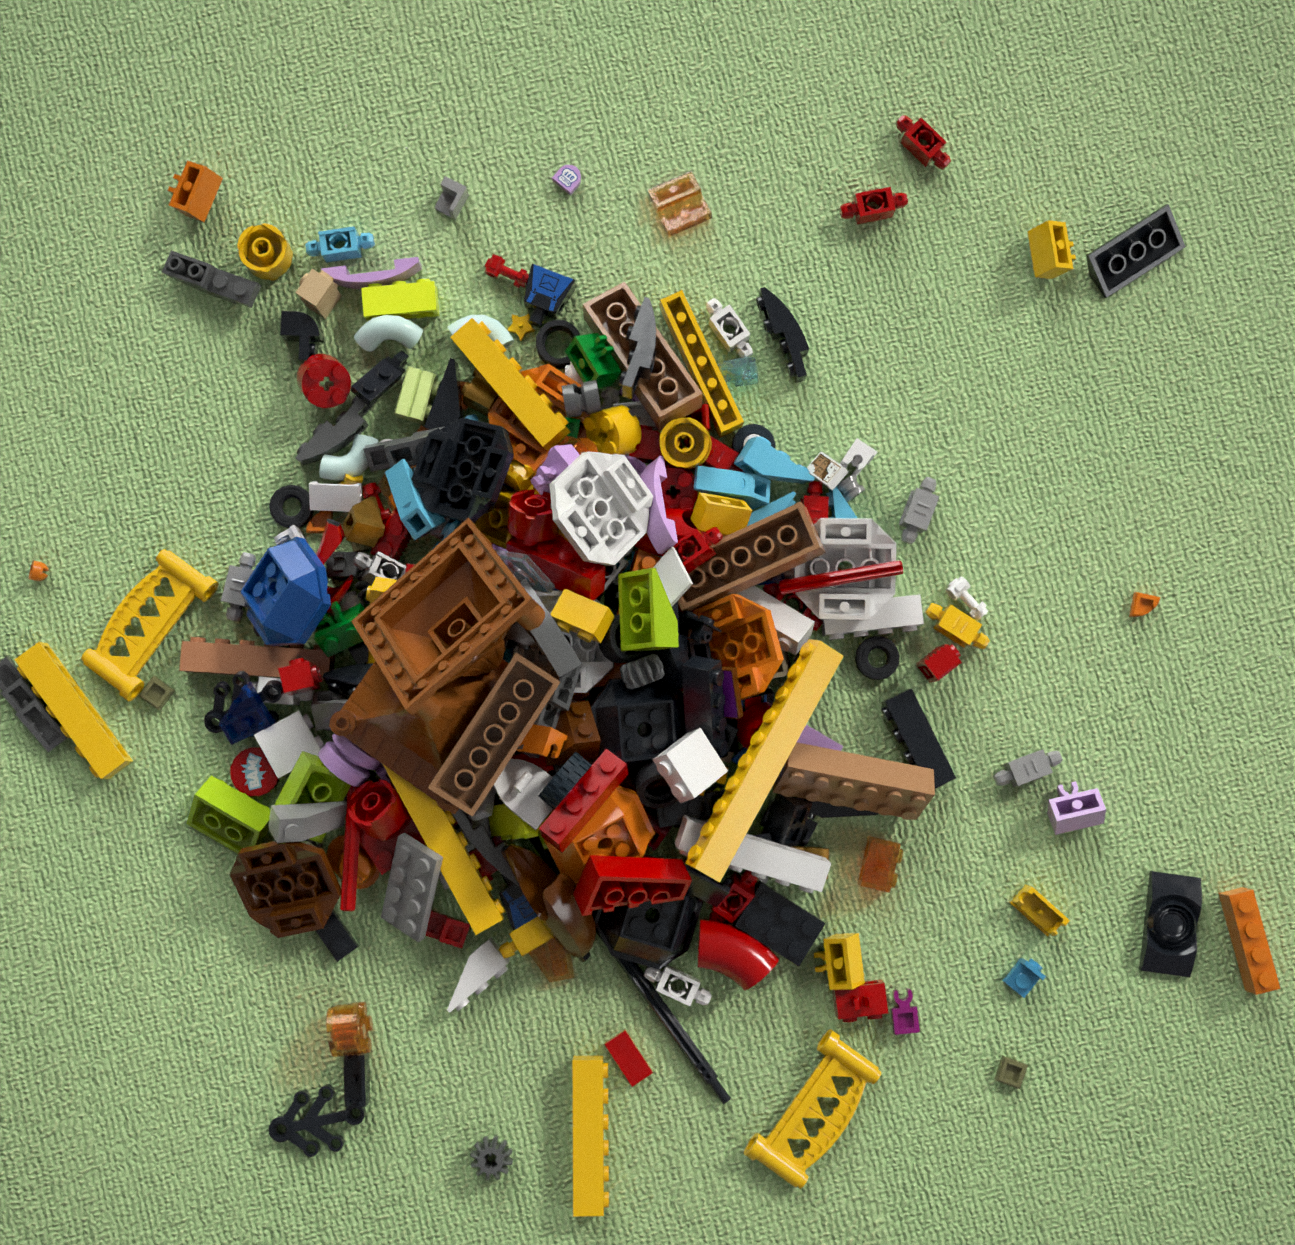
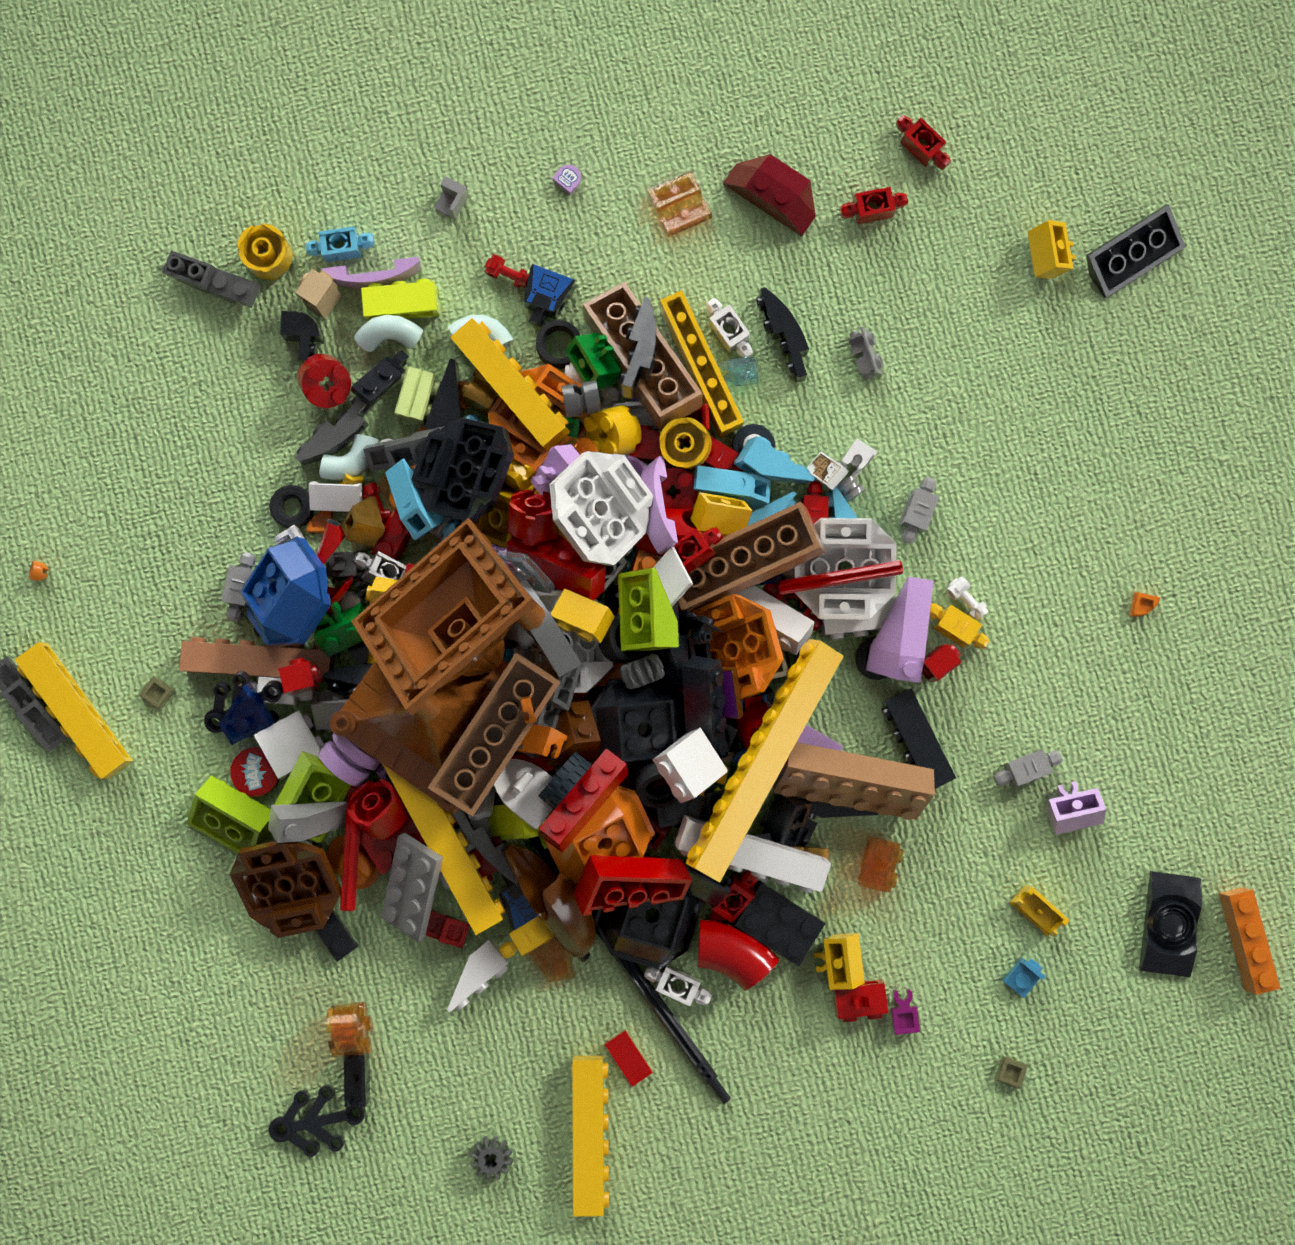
yellow piece [81,549,219,702] -> none
orange brick [168,160,223,222] -> none
yellow piece [507,314,535,341] -> none
yellow piece [744,1029,881,1189] -> none
none -> orange tile [520,696,536,724]
none -> dark red wedge [723,154,816,237]
none -> light grey hinge [848,327,884,380]
none -> lavender wedge [866,577,933,683]

